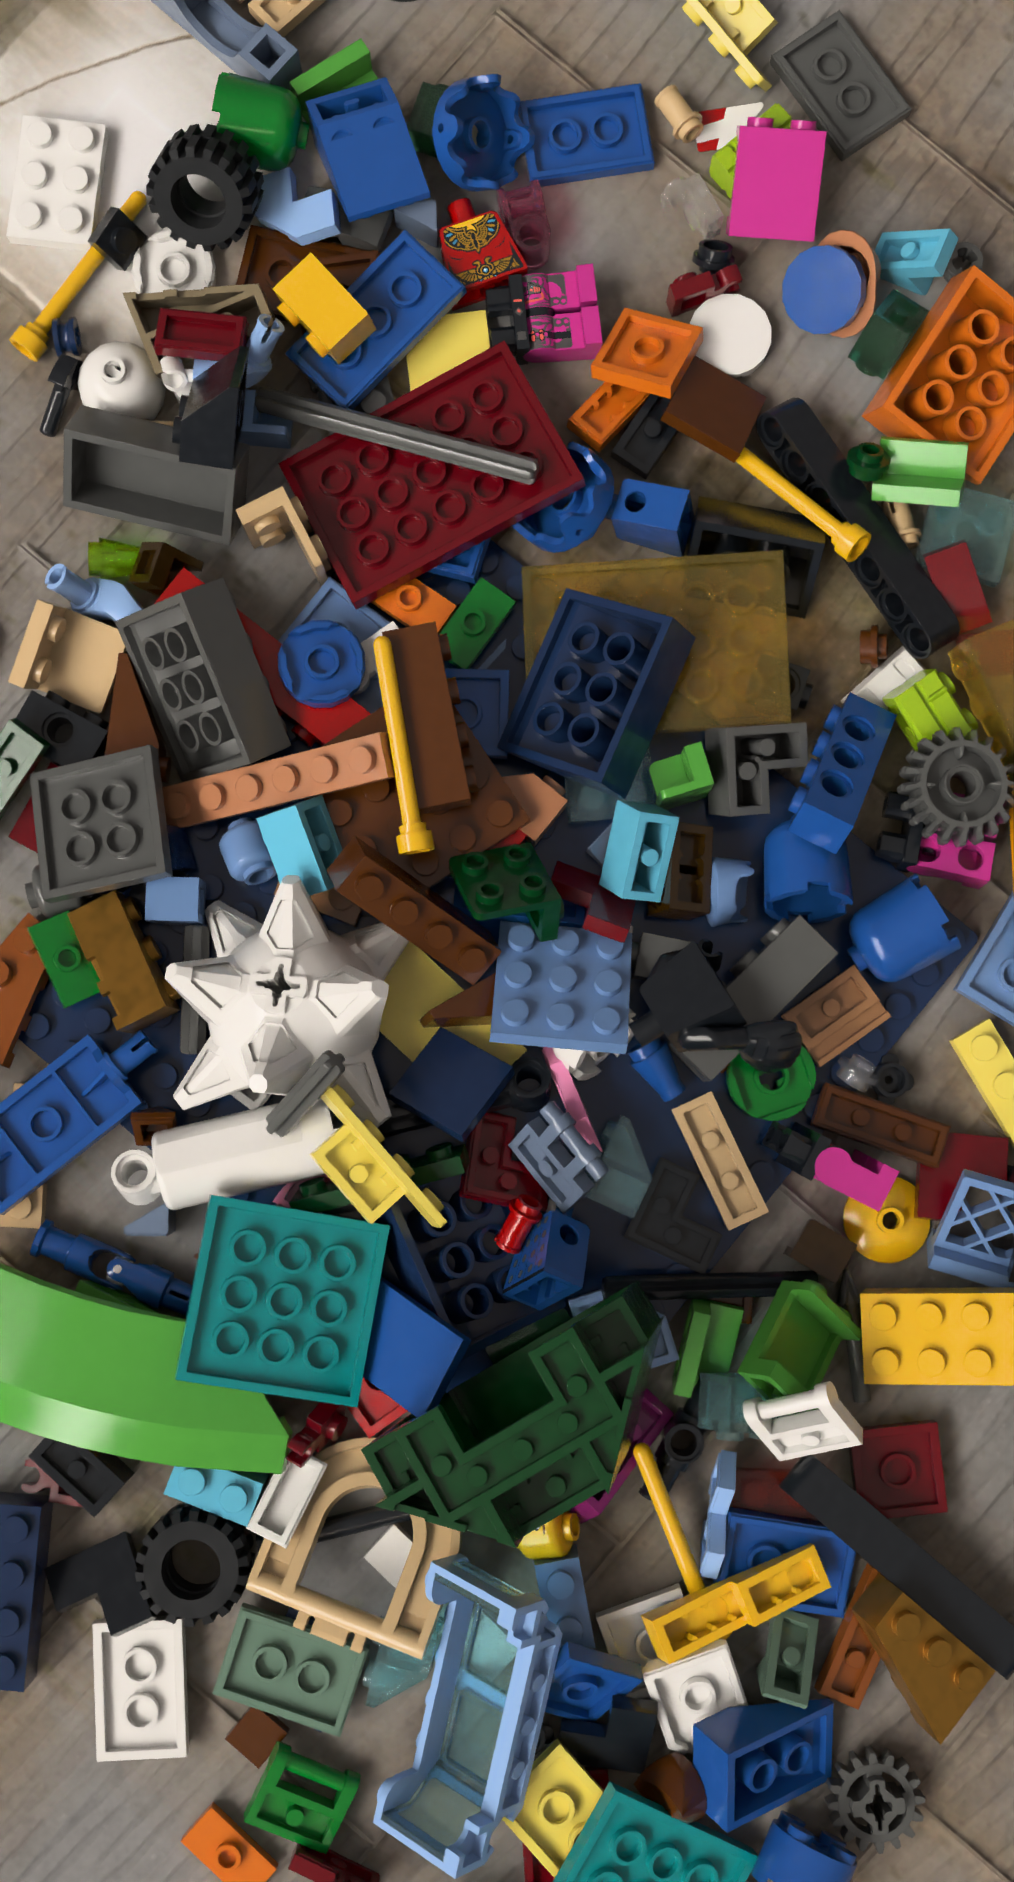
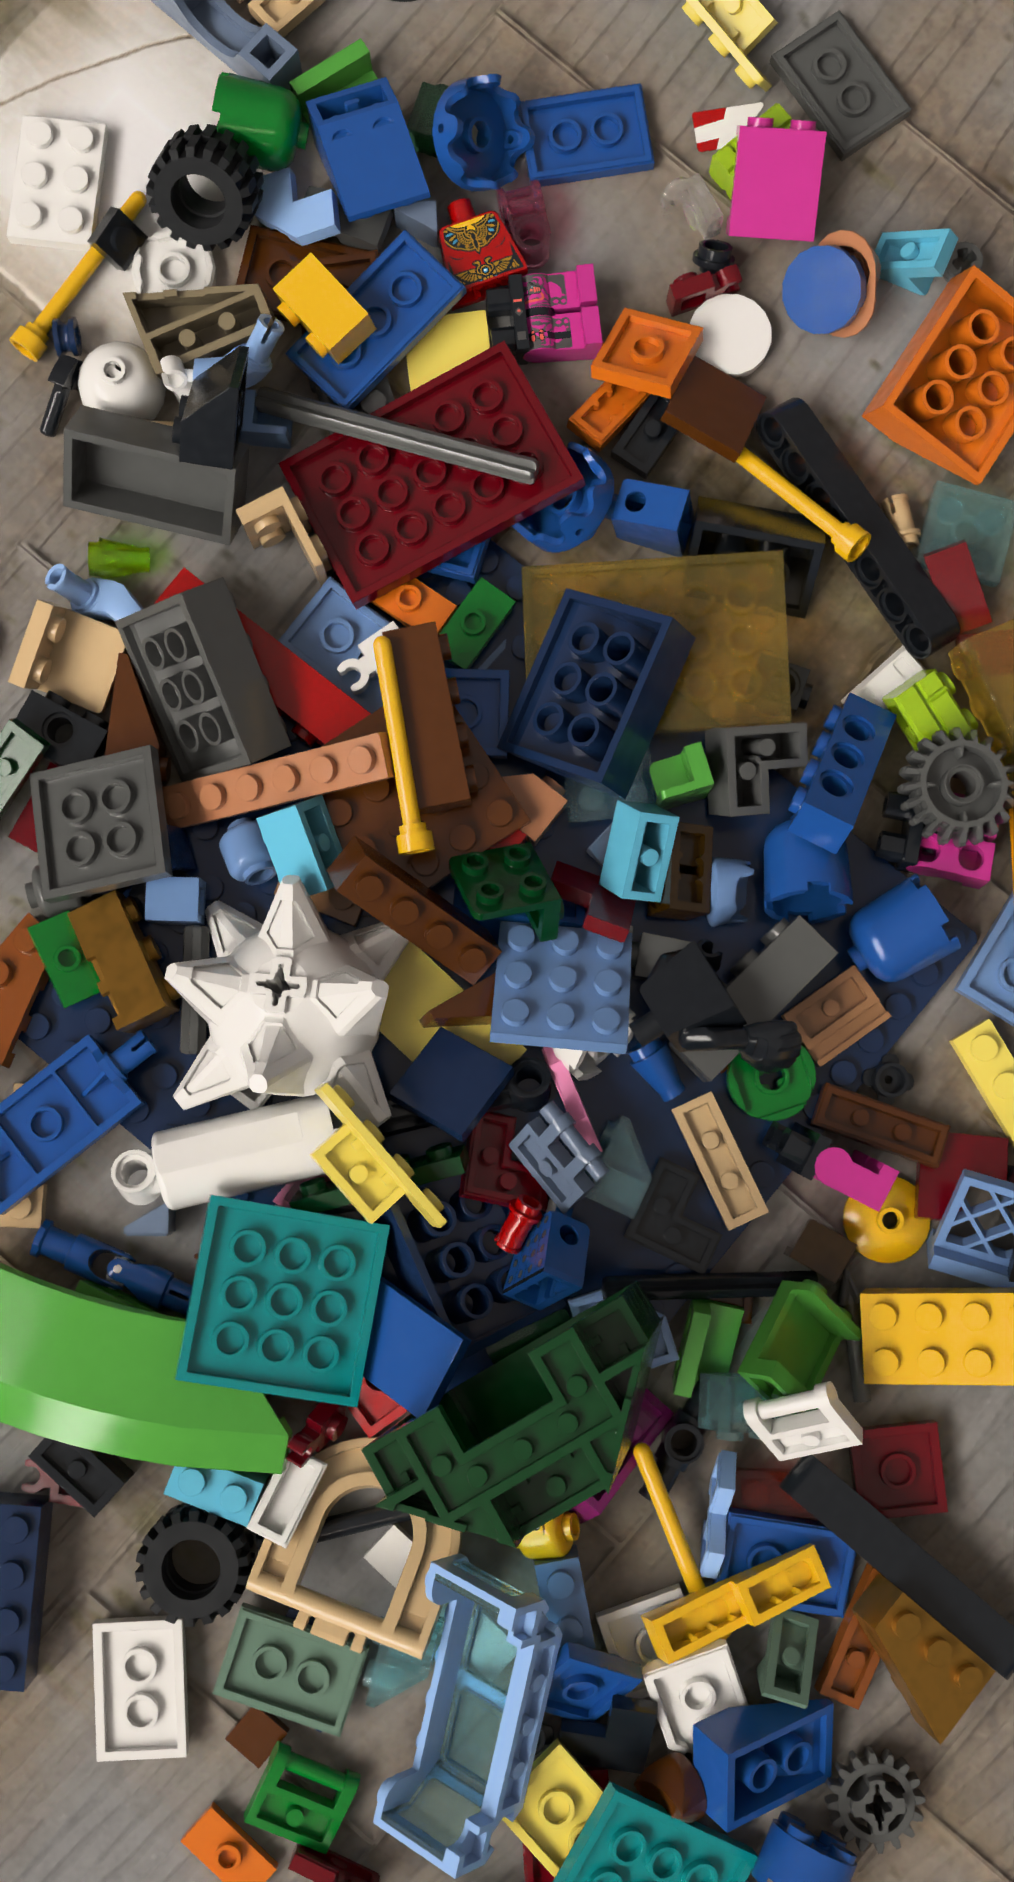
black tile [44,1531,157,1637] -> none
dark brown panel [128,542,204,597] -> none
reddish brown slope [130,1106,178,1146] -> none
dark red tile [153,308,249,361] -> none
dark grey axle [266,1050,345,1137] -> none
blue tile [278,620,365,708] -> none
tan pin [654,85,704,143] -> none
clear plate [836,1053,879,1092] -> none
dark green plate [846,442,891,481] -> none
clear green slope [848,289,929,379] -> none
reddish brown plate [860,625,888,668] -> none
panel [871,436,969,507] -> none

